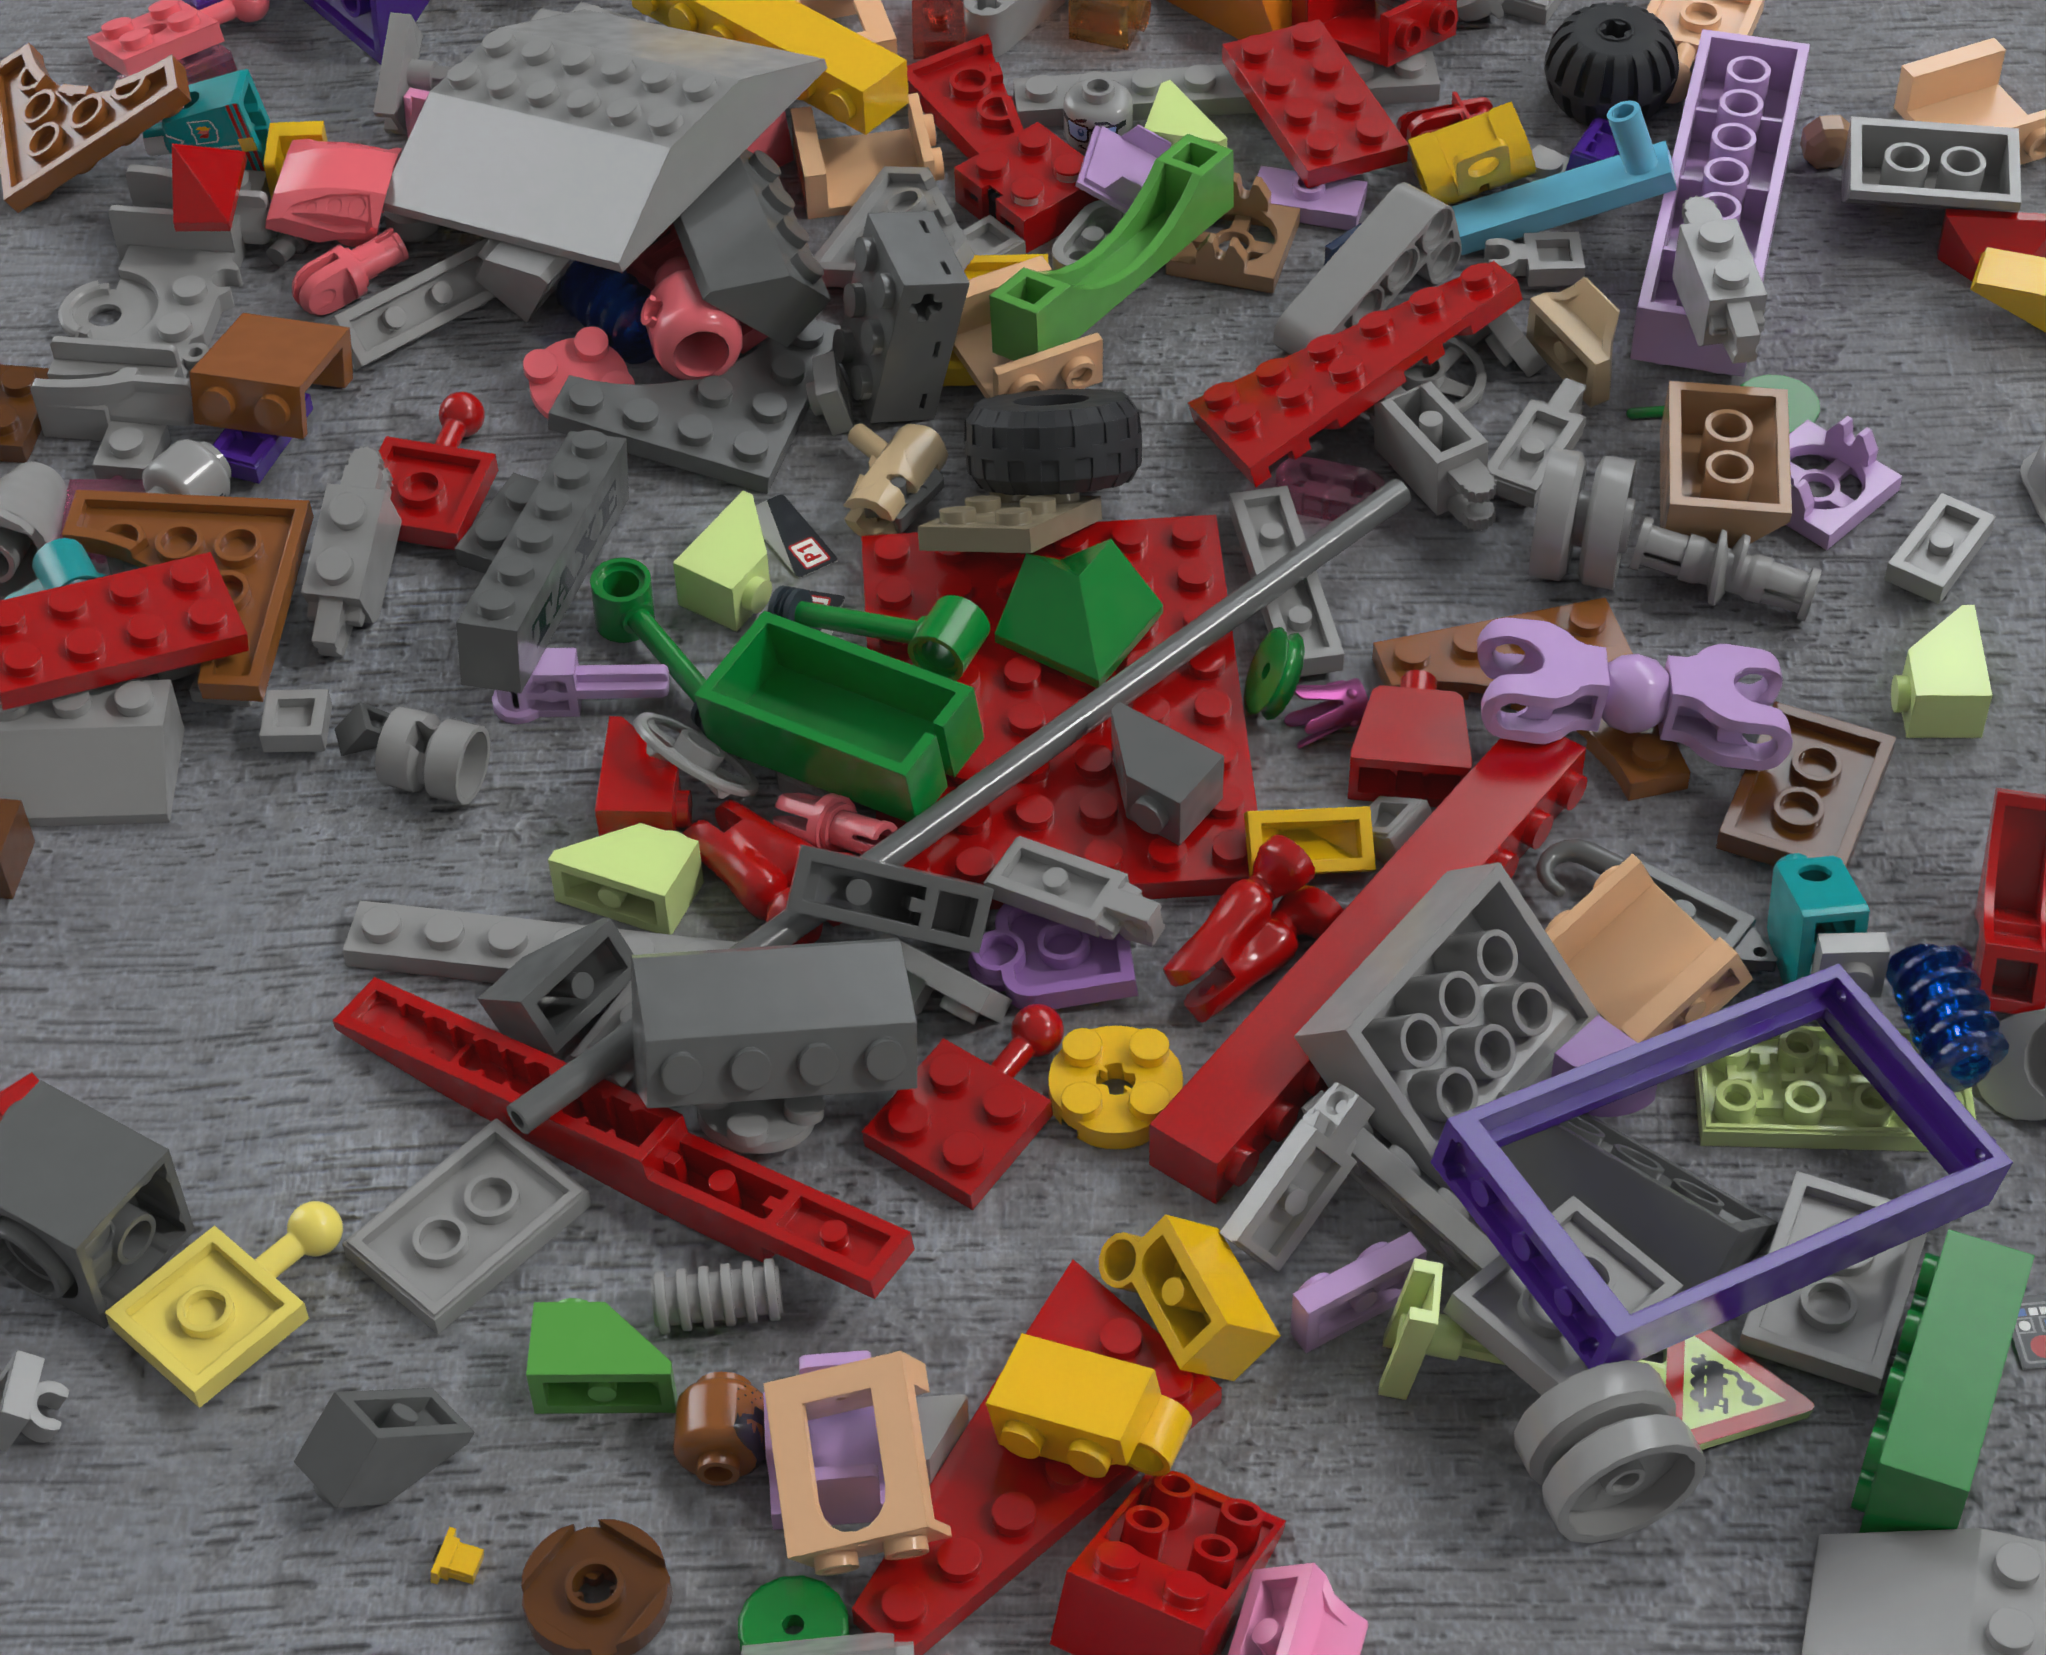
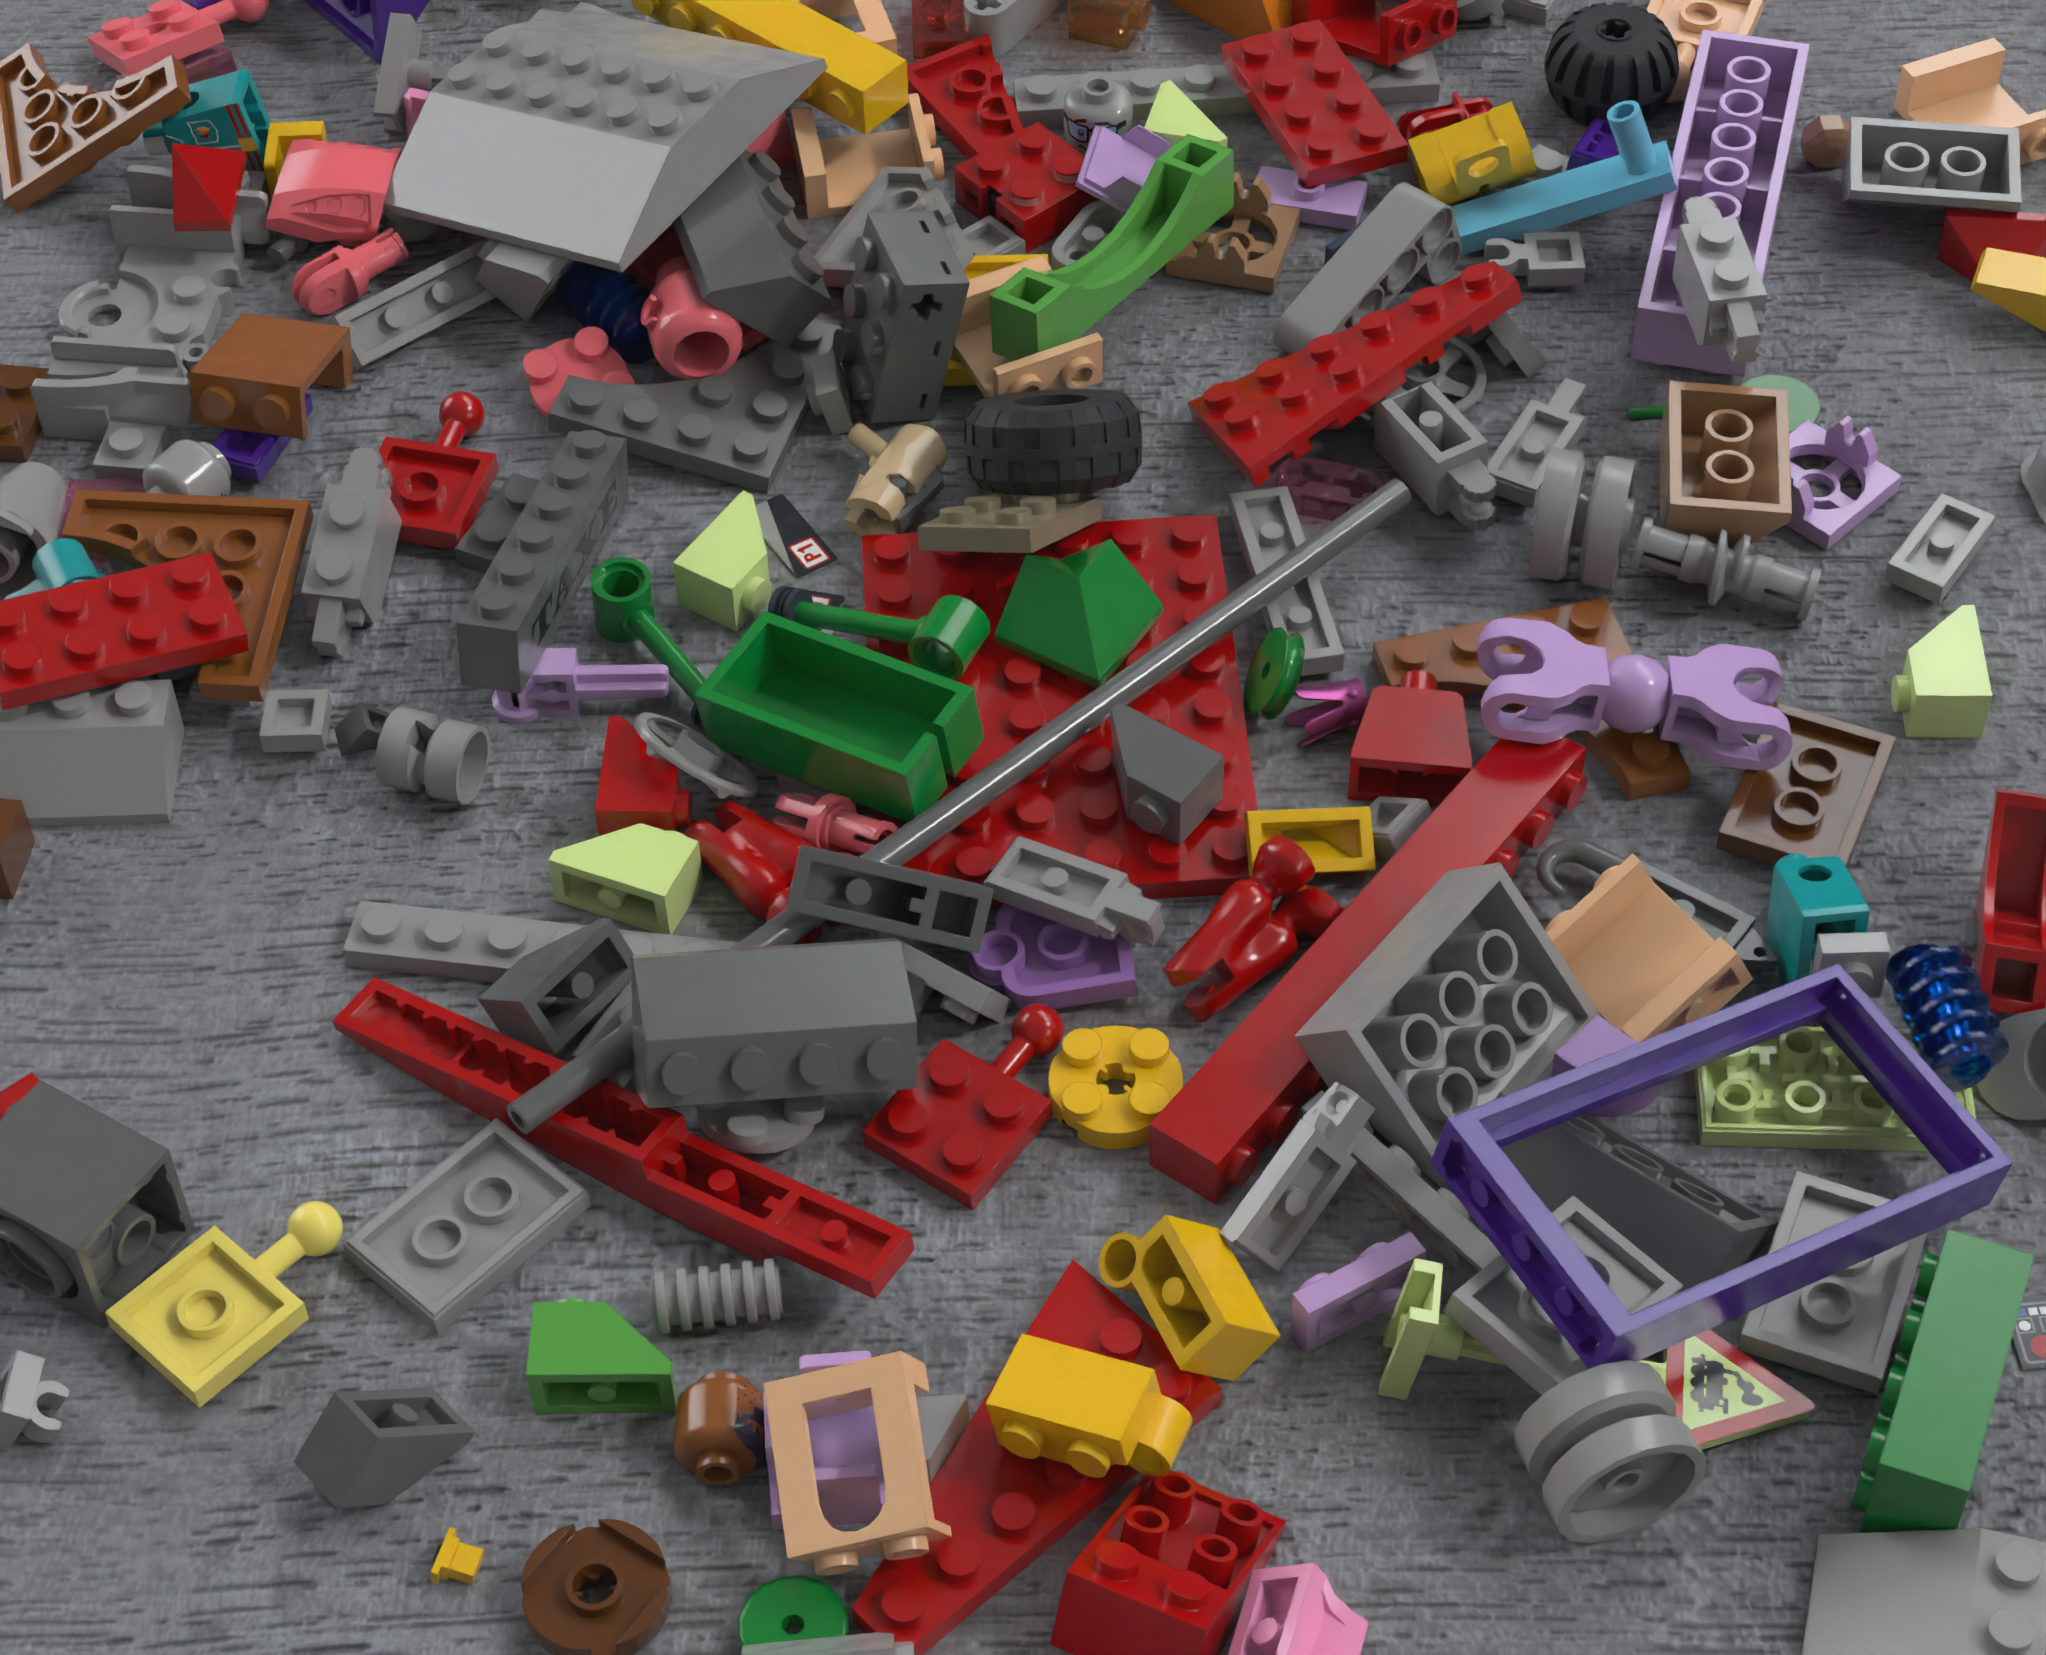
tan slope [1526,277,1620,408] -> none

